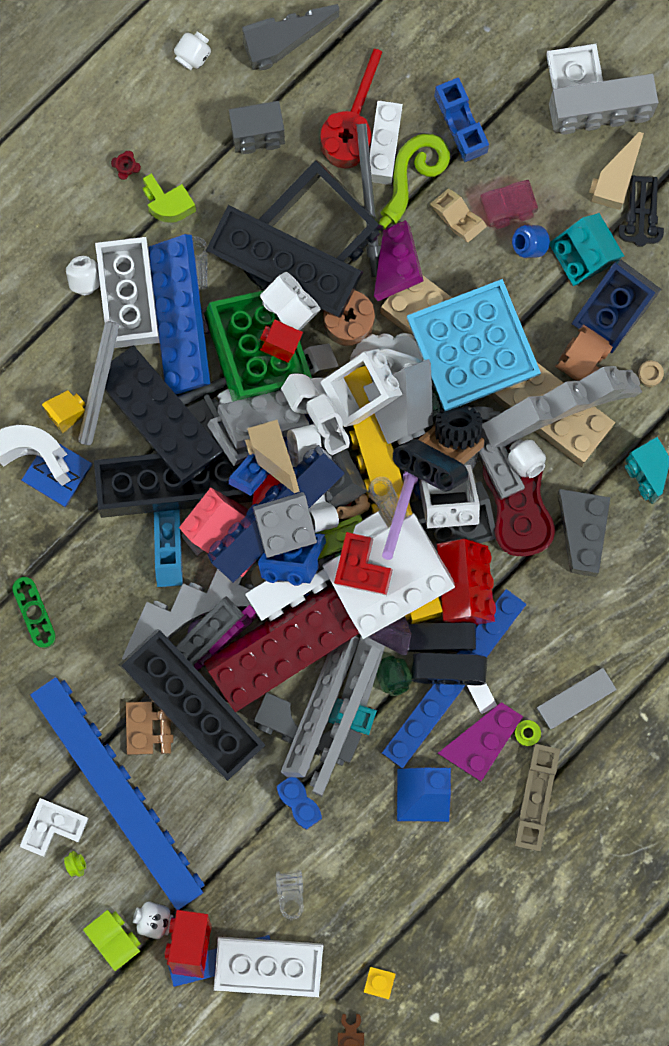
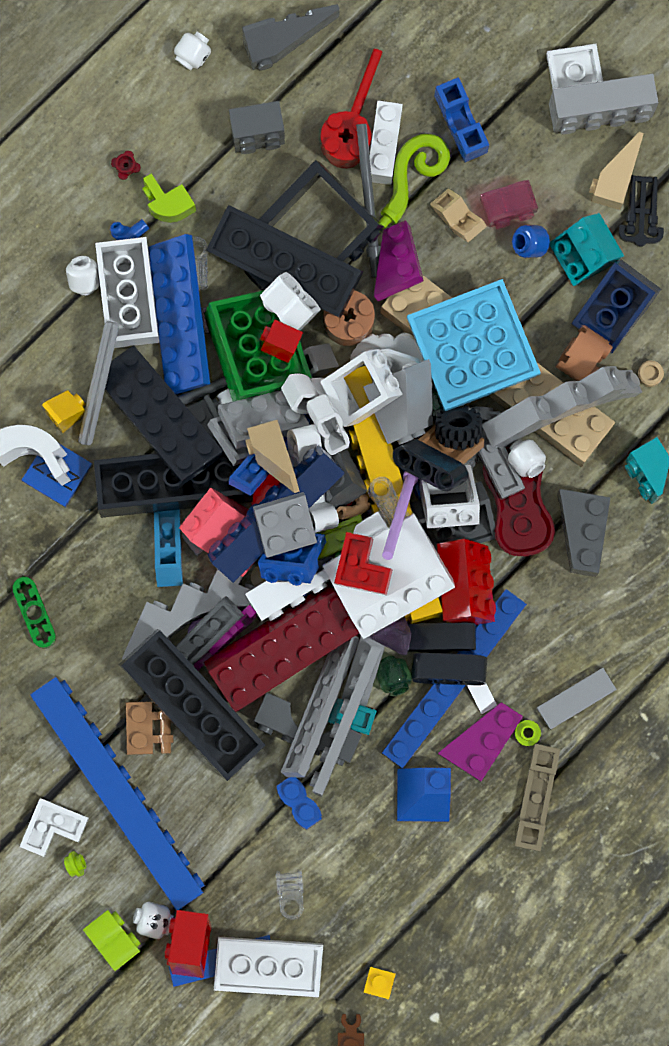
none -> blue arm [110,219,149,240]

